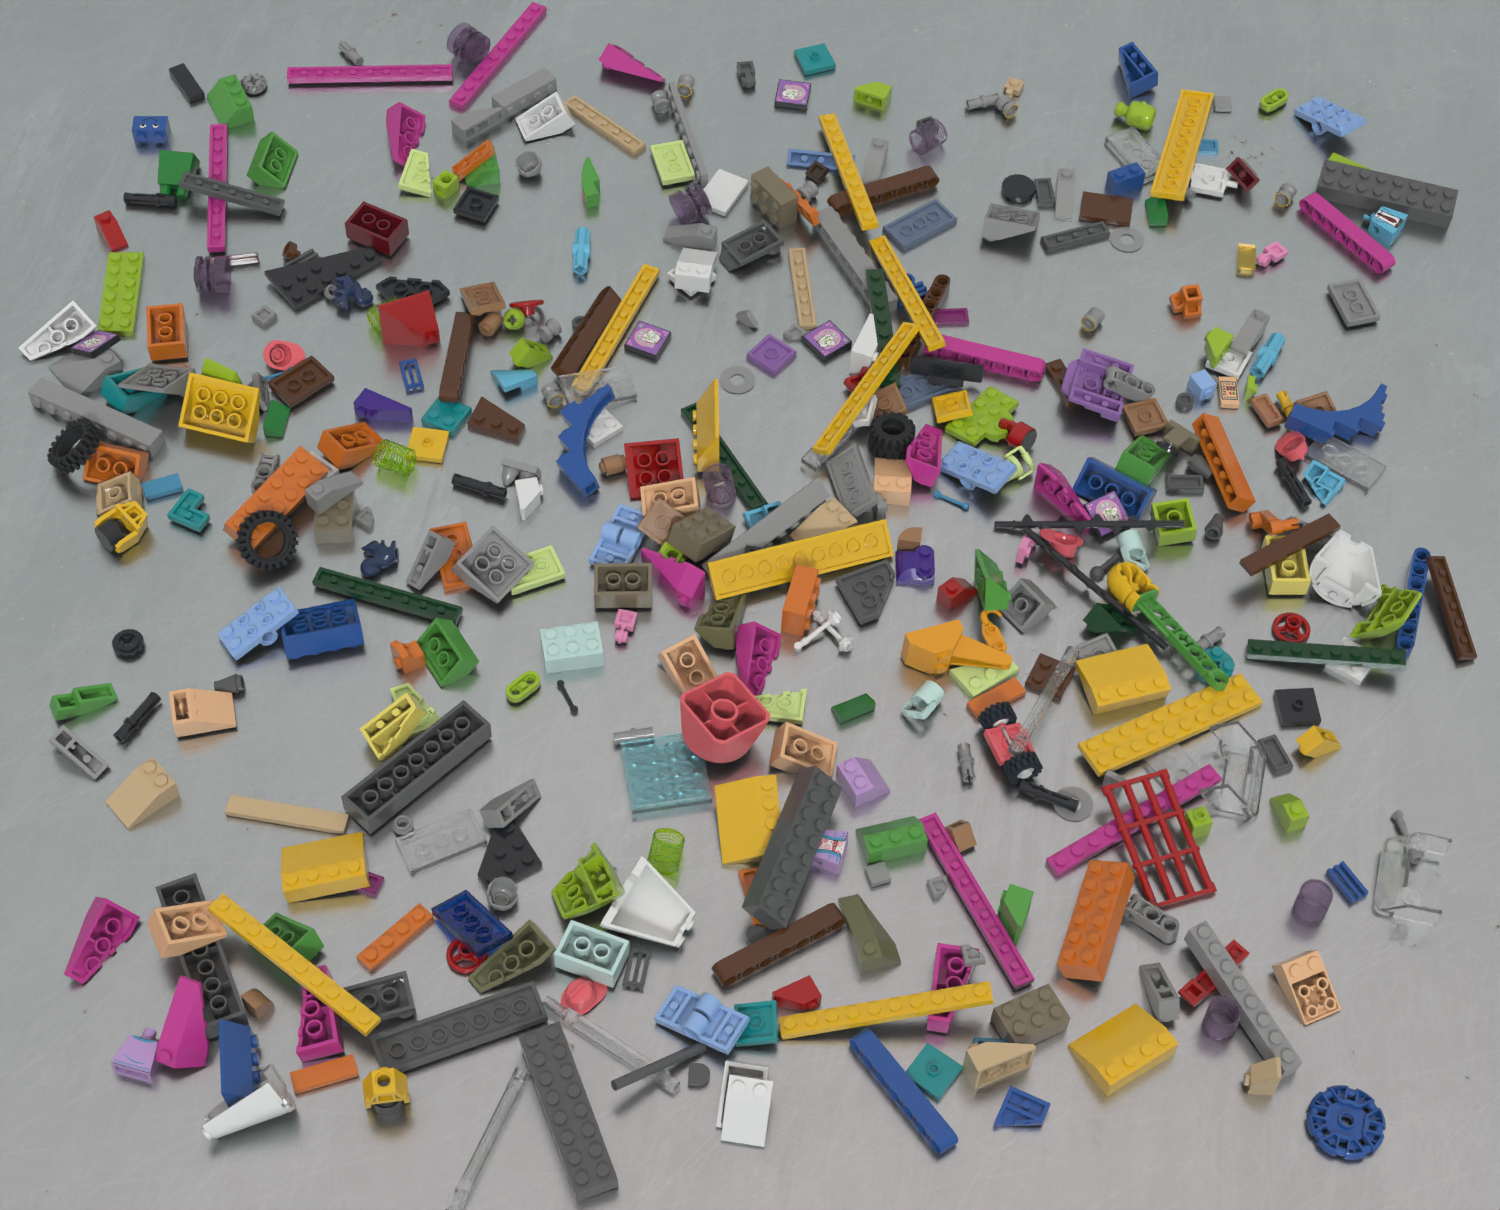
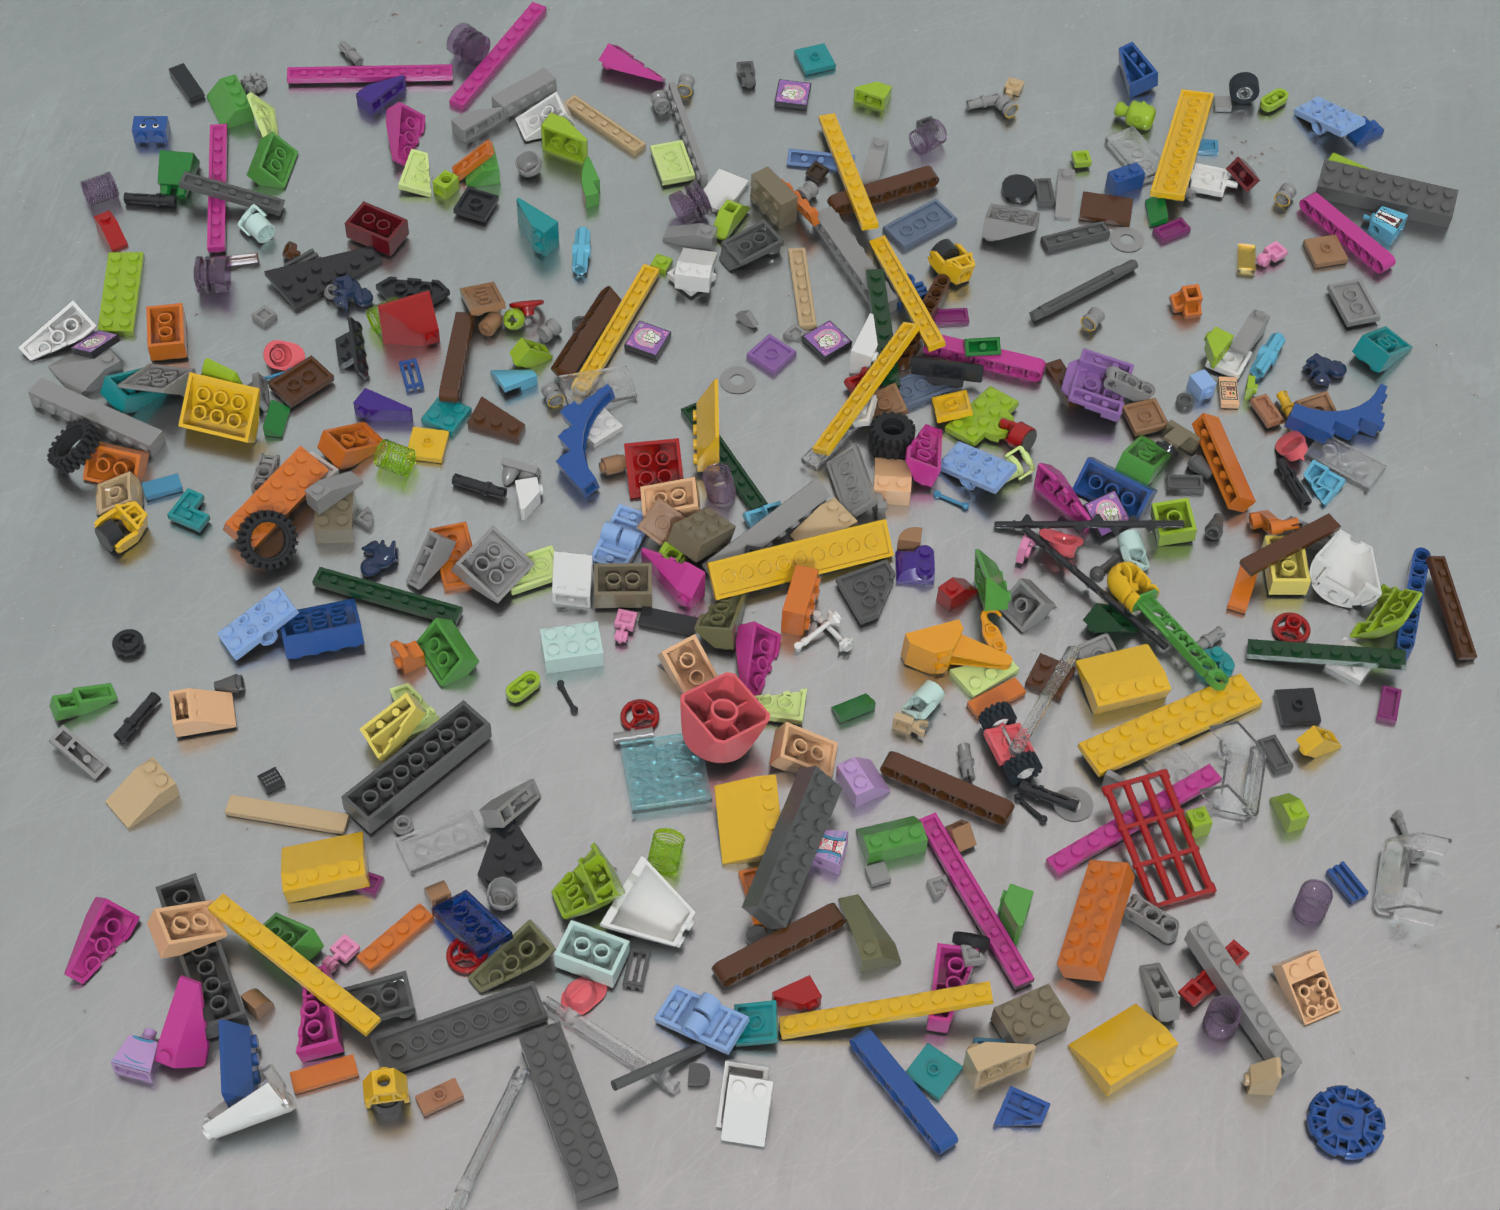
none -> clear purple piece [80,171,119,207]
none -> light aqua piece [238,204,276,243]
none -> yellowish green wing [246,92,279,137]
none -> black tile [257,767,285,794]
none -> bright pink plate [321,934,360,973]
none -> black bracket [335,317,369,380]
none -> dark purple slope [356,75,406,115]
none -> nougat plate [415,1077,464,1117]
none -> medium nougat brick [424,880,452,910]
none -> teal slope [516,197,559,257]
none -> lime slope [541,113,588,164]
none -> white slope [552,551,594,608]
none -> red piece [620,699,660,731]
none -> black tile [638,606,698,636]
none -> lime plate [650,253,673,275]
none -> lime slope [713,199,750,241]
none -> reddish brown beam [880,751,1015,825]
none -> tan plate [892,712,929,736]
none -> yellow piece [927,239,975,285]
none -> black tyre [952,931,990,949]
none -> green slope [963,337,1001,357]
none -> black hinge [1014,794,1048,823]
none -> dark grey piece [1029,260,1138,321]
none -> lime plate [1071,150,1092,168]
none -> magenta tile [1152,217,1191,244]
none -> orange tile [1227,565,1258,614]
none -> black wheel [1229,72,1260,104]
none -> dark blue animal [1302,353,1347,388]
none -> medium nougat plate [1303,234,1348,268]
none -> blue slope [1347,116,1384,145]
none -> teal slope [1352,326,1413,373]
none -> magenta tile [1376,685,1402,724]

